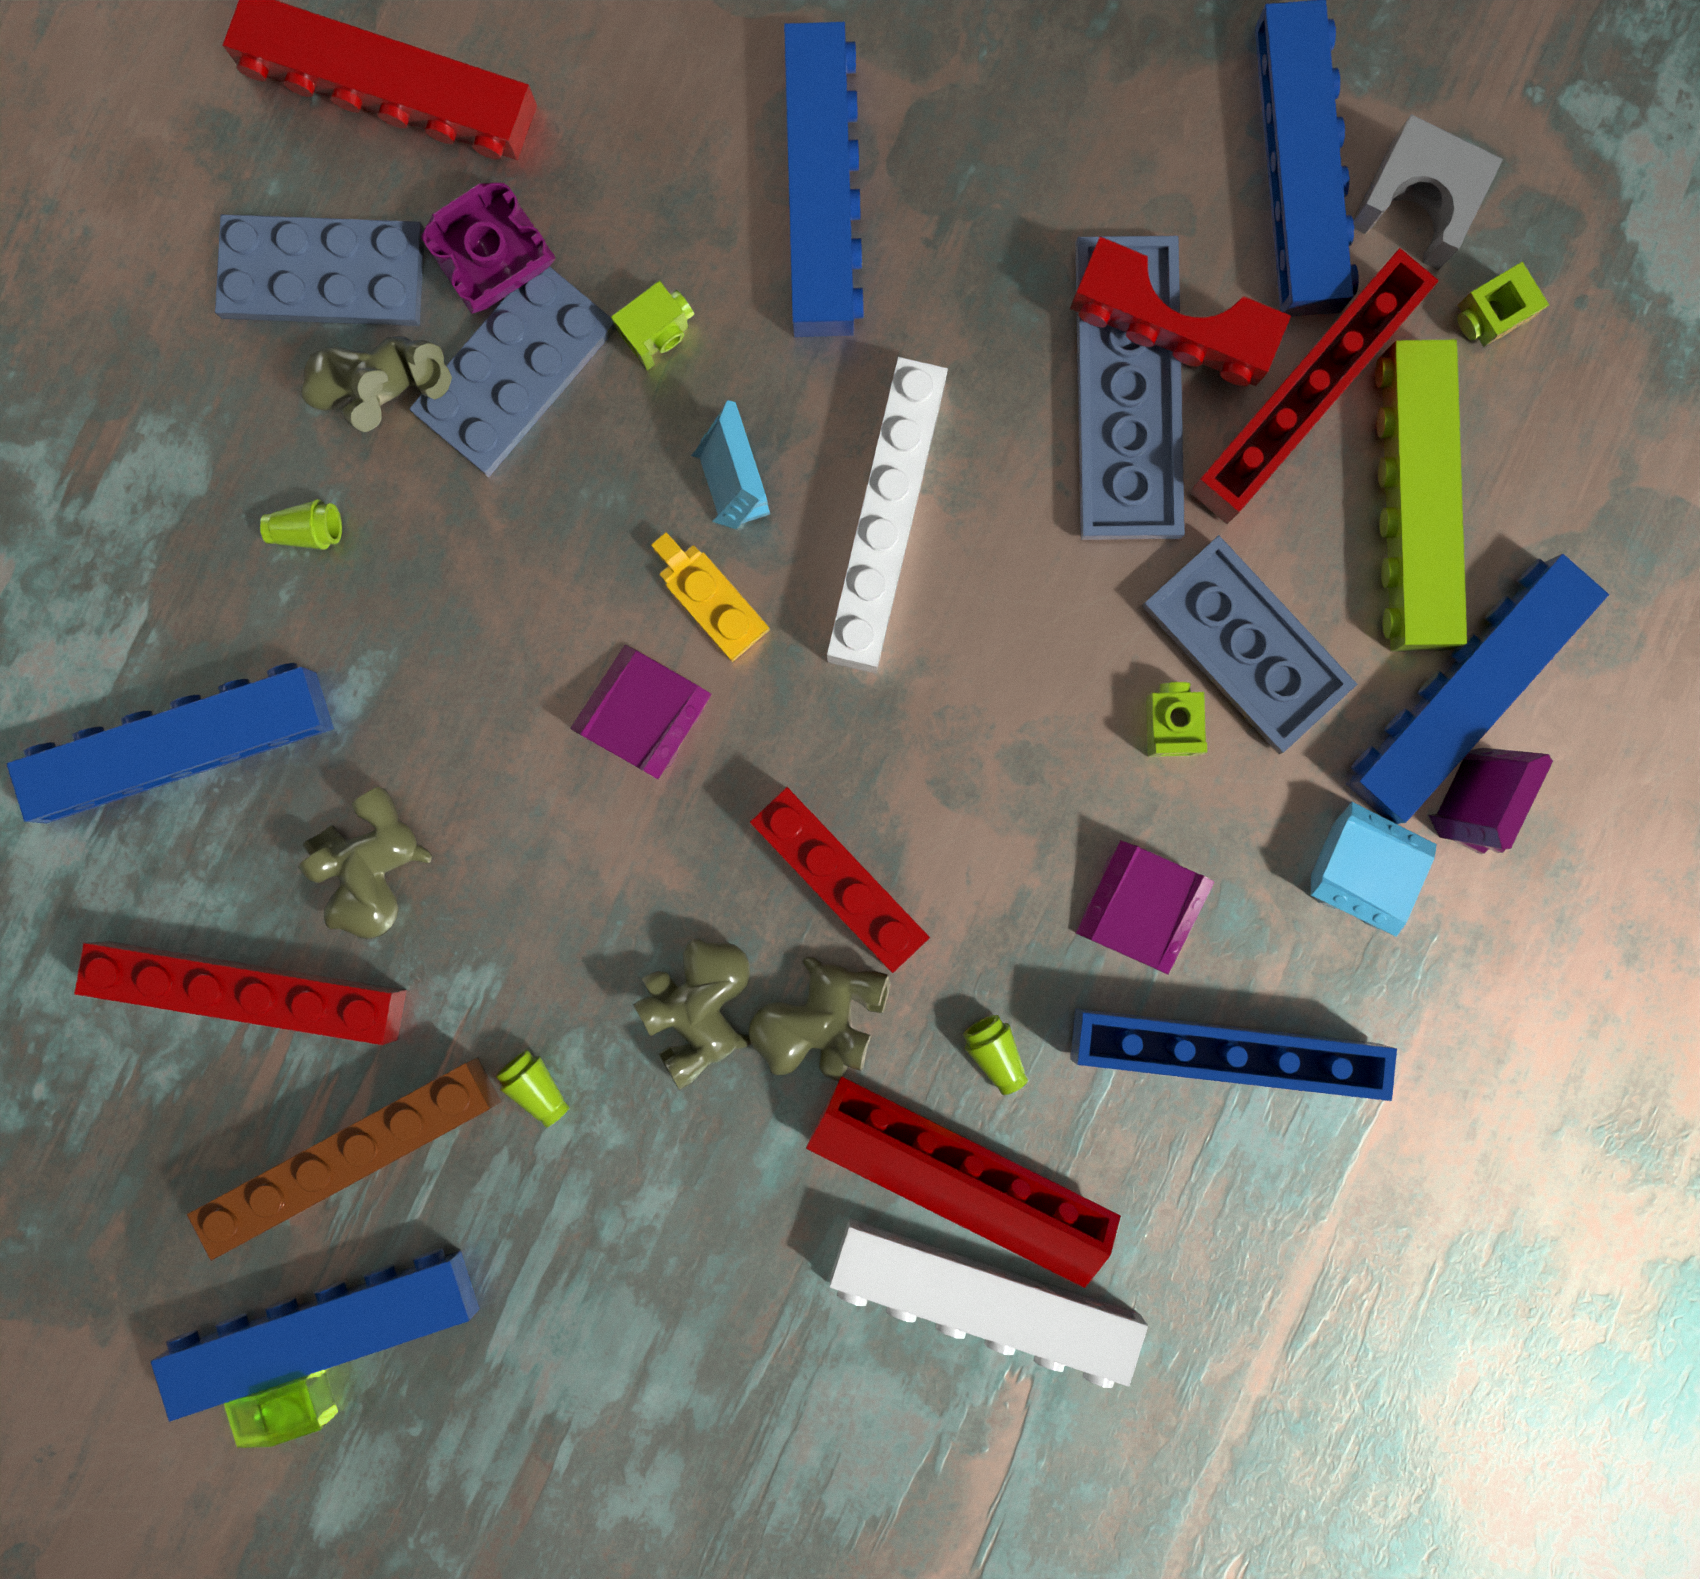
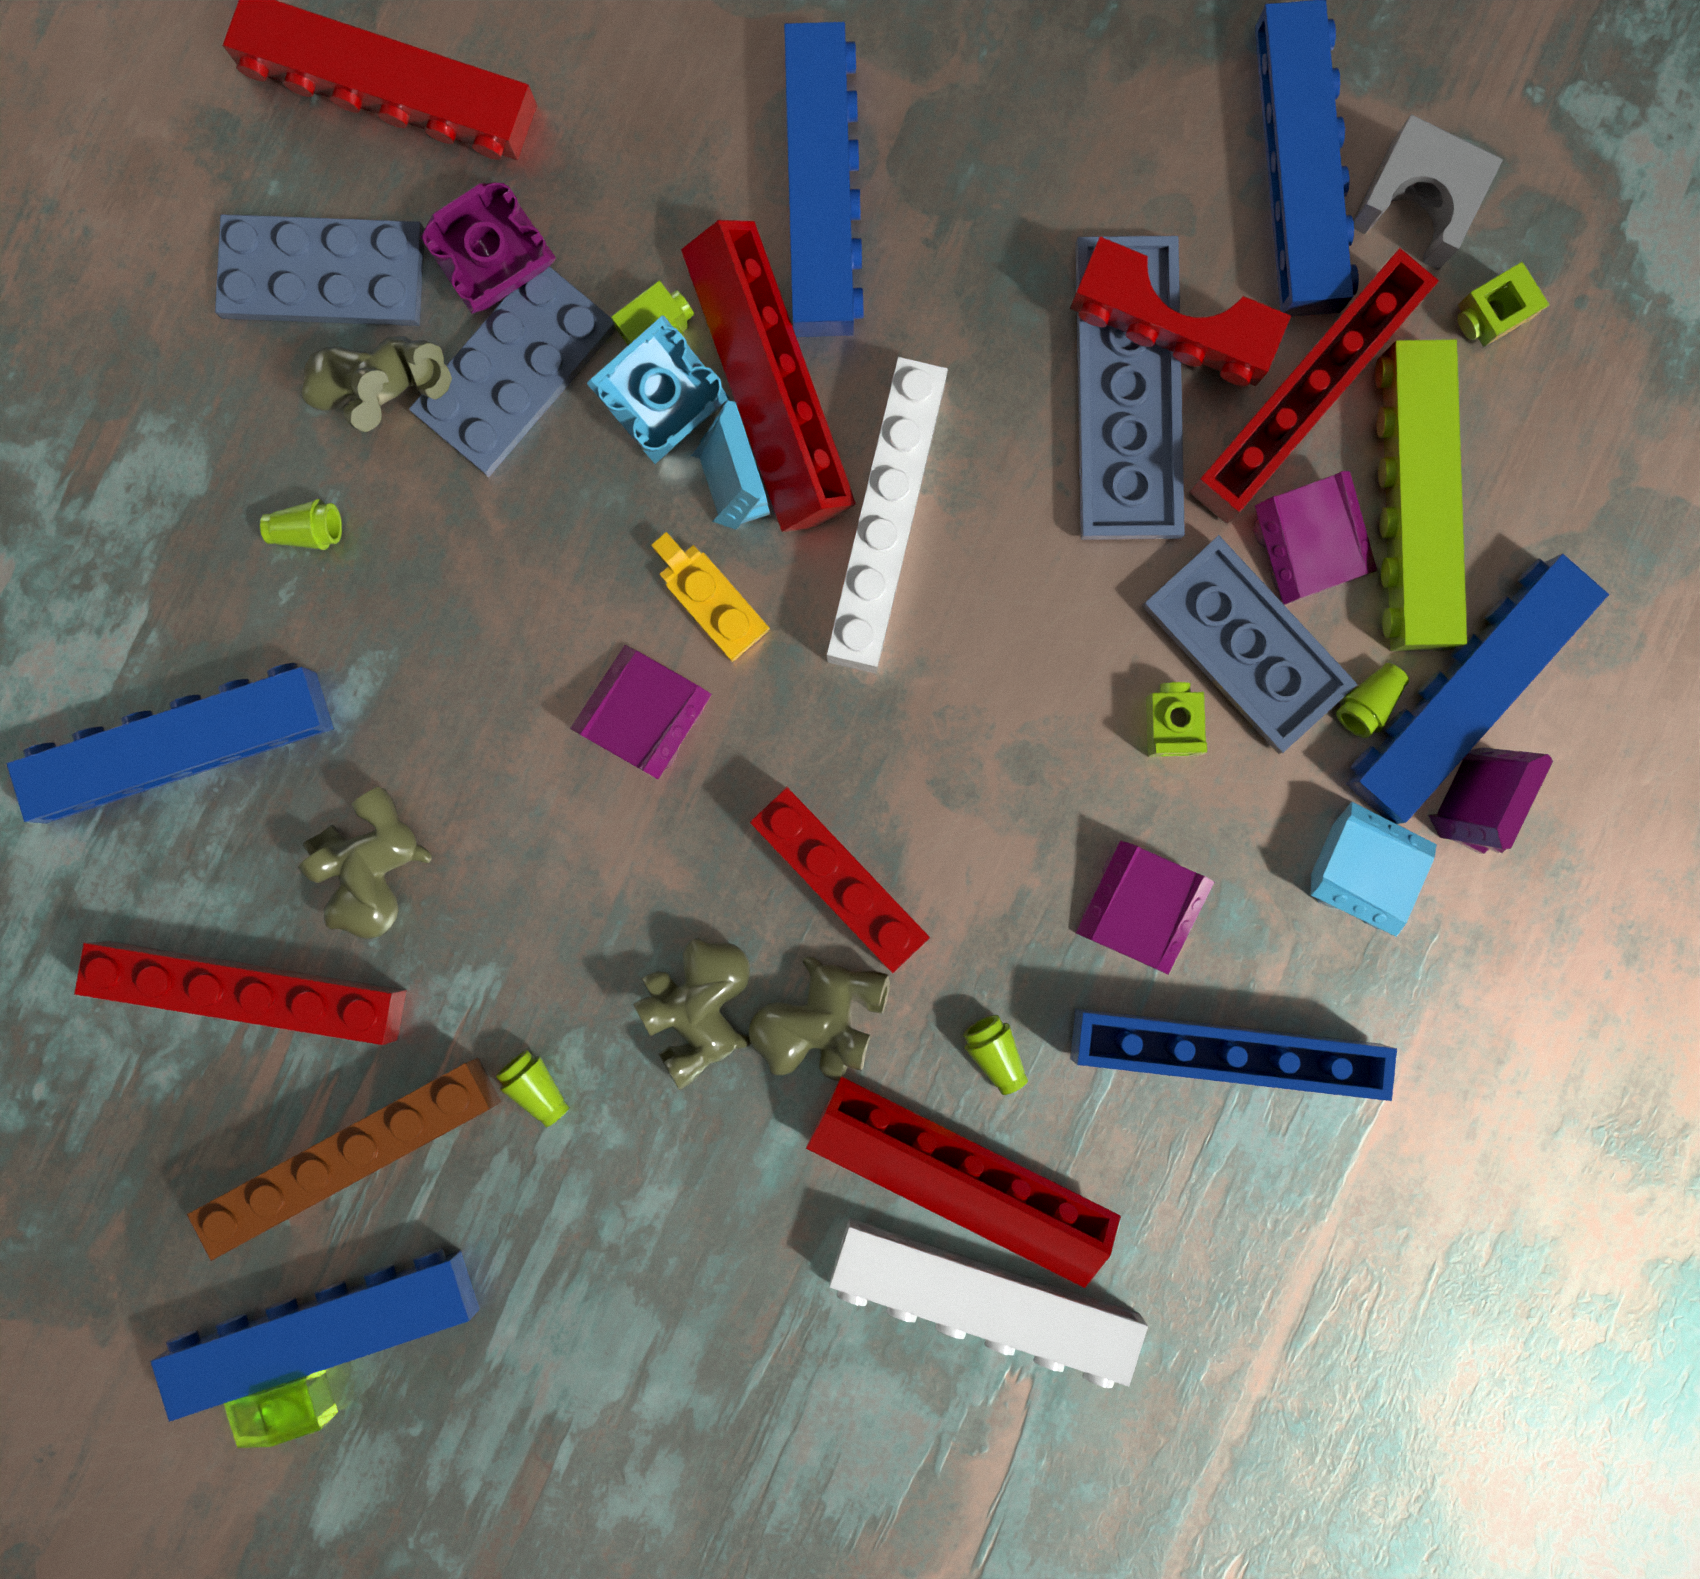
none -> medium azure slope [587,315,730,464]
none -> red brick [681,220,856,532]
none -> magenta slope [1253,471,1377,605]
none -> lime cone [1336,663,1409,738]

